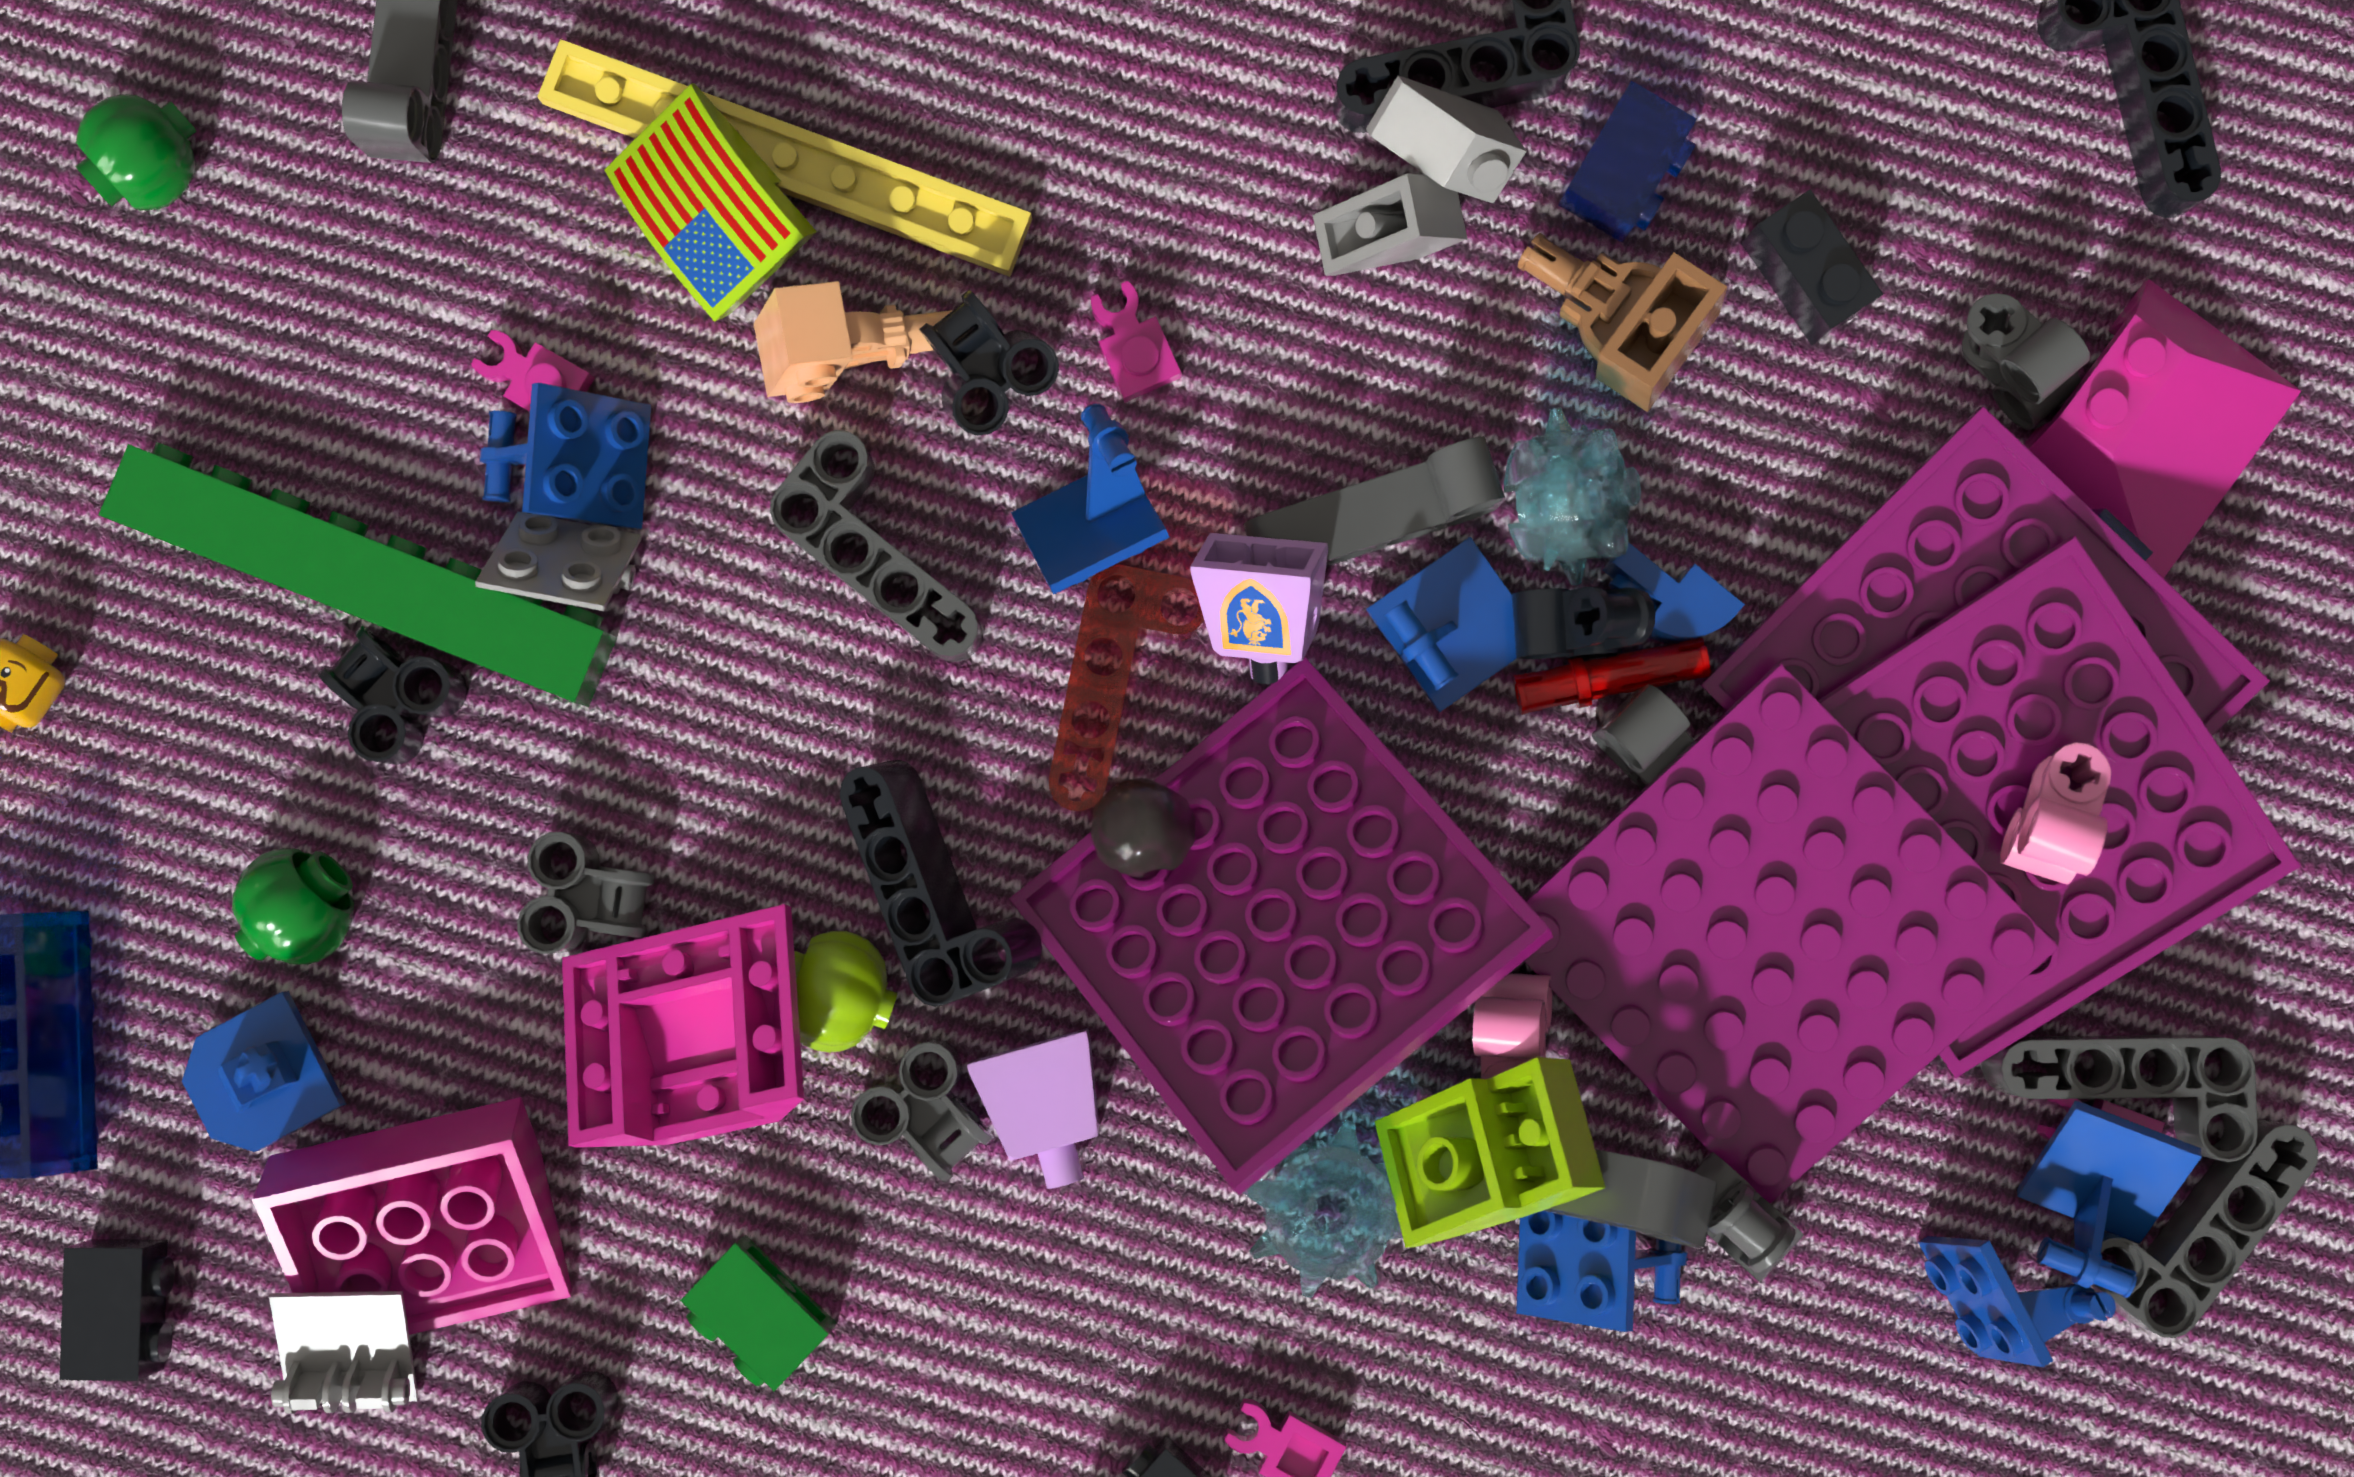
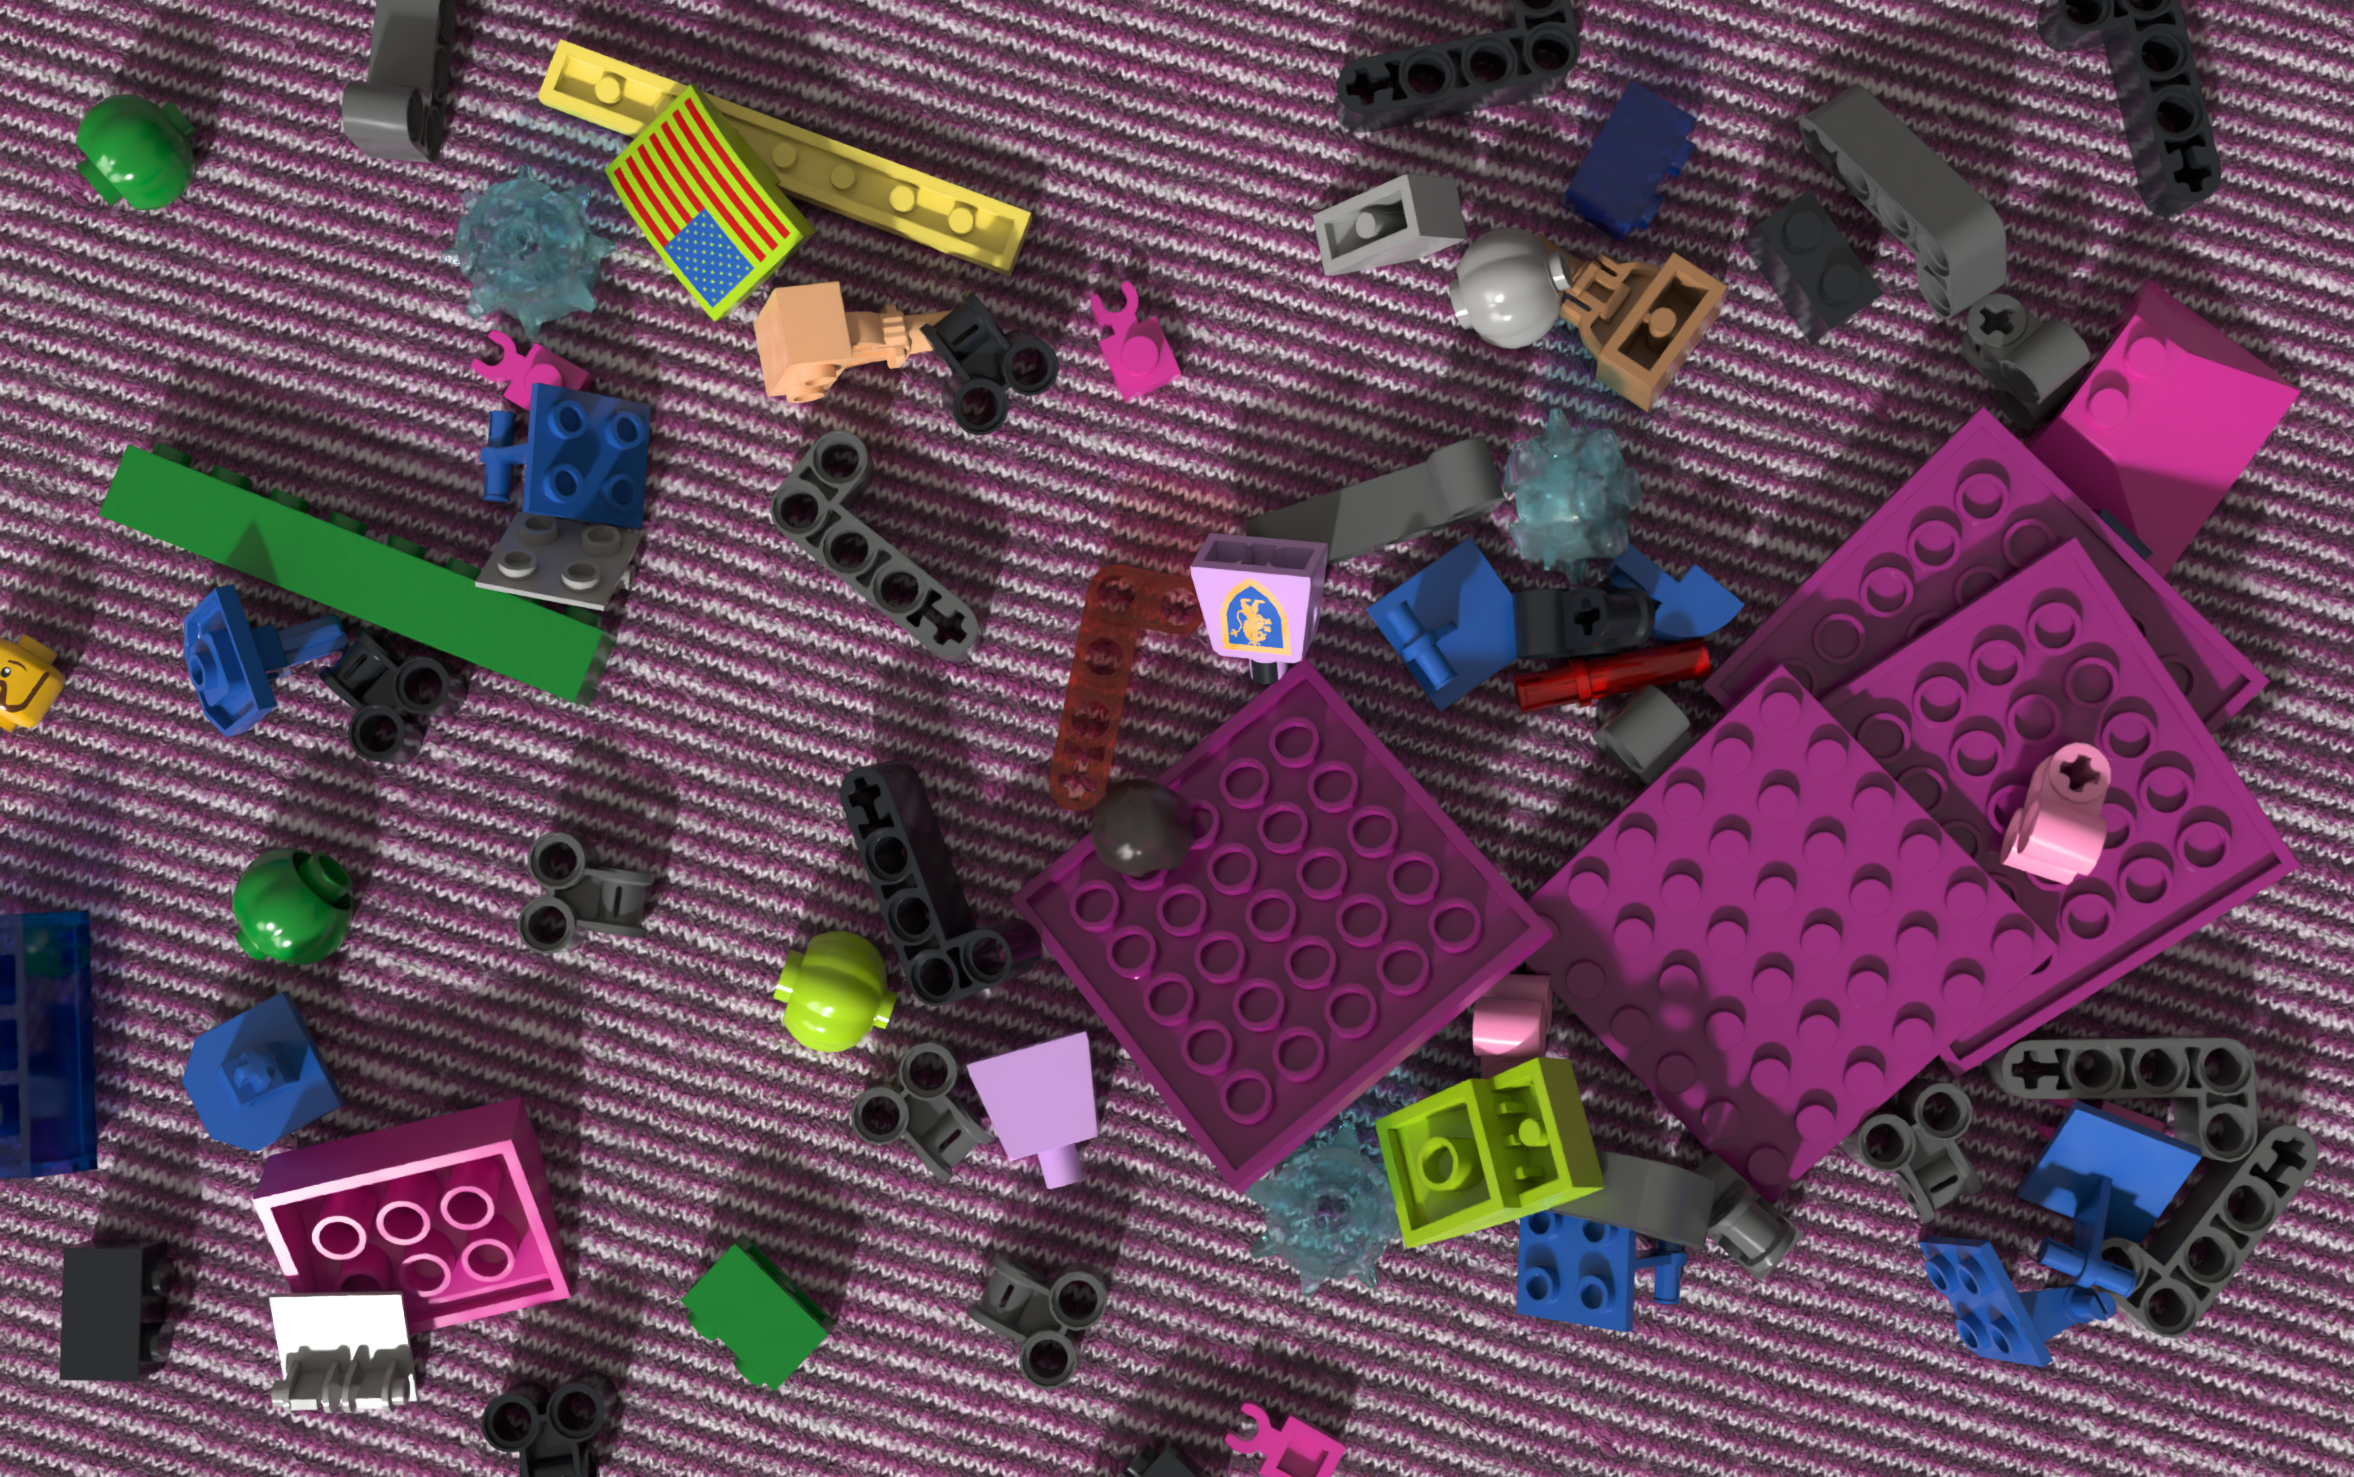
dark pink slope [562,904,804,1147] -> none
blue plate [1011,404,1170,595] -> none
light grey slope [1366,75,1527,204] -> none
none -> blue piece [184,584,348,737]
none -> clear light blue brick [440,165,617,338]
none -> dark grey piece [966,1253,1109,1390]
none -> light grey plant [1449,227,1573,349]
none -> dark grey beam [1799,84,2006,320]
none -> dark grey piece [1841,1078,1982,1223]

